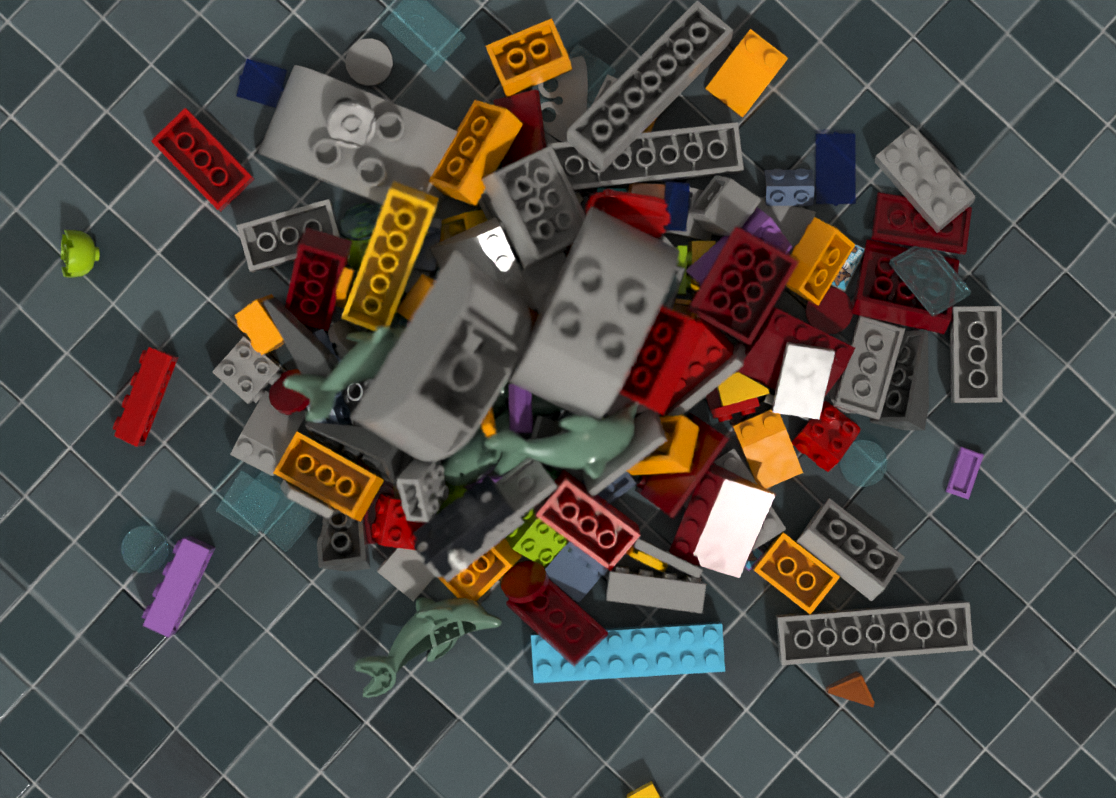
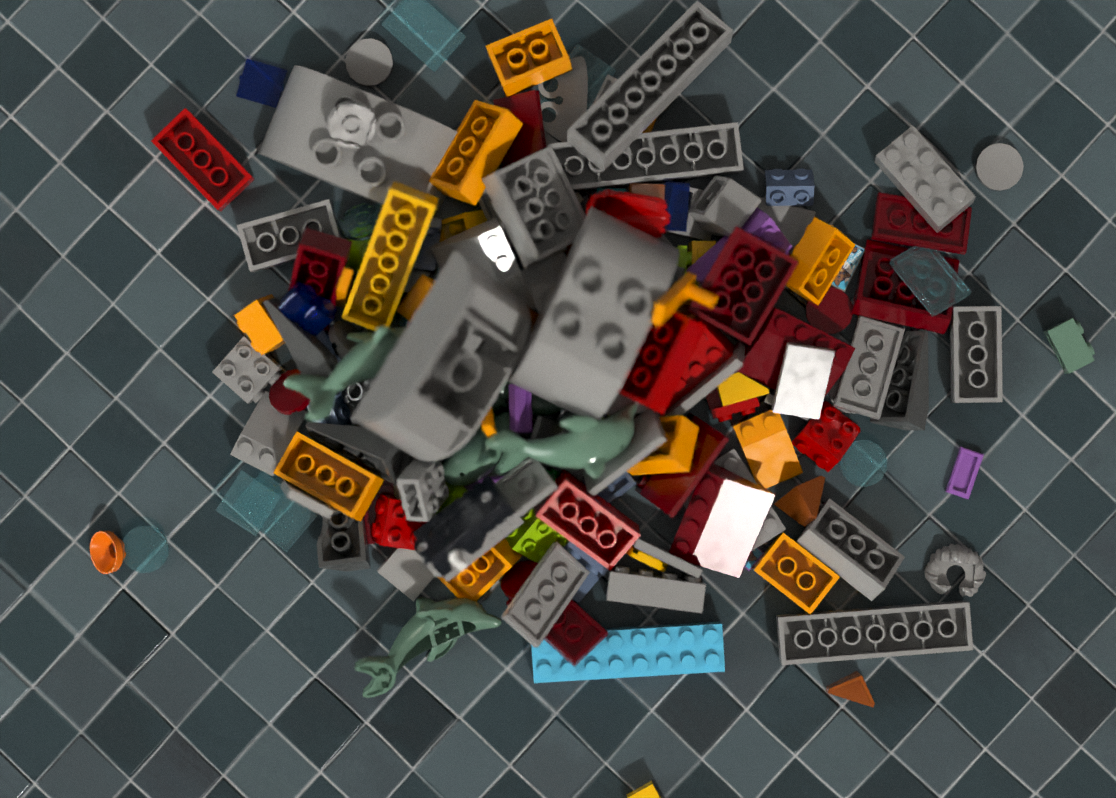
lime cylinder [61,230,100,278] -> none
red slope [113,347,179,447] -> none
medium lavender brick [142,536,215,638] -> none
light orange slope [705,29,788,118] -> none
clear blue piece [816,131,856,206] -> none
none -> orange piece [90,531,126,574]
none -> clear blue brick [278,282,337,336]
none -> light grey tile [501,542,590,647]
none -> light orange piece [651,272,718,326]
none -> dark orange slope [774,476,825,526]
none -> light grey piece [924,544,986,597]
none -> light grey tile [975,143,1024,191]
none -> sand green brick [1044,318,1095,374]

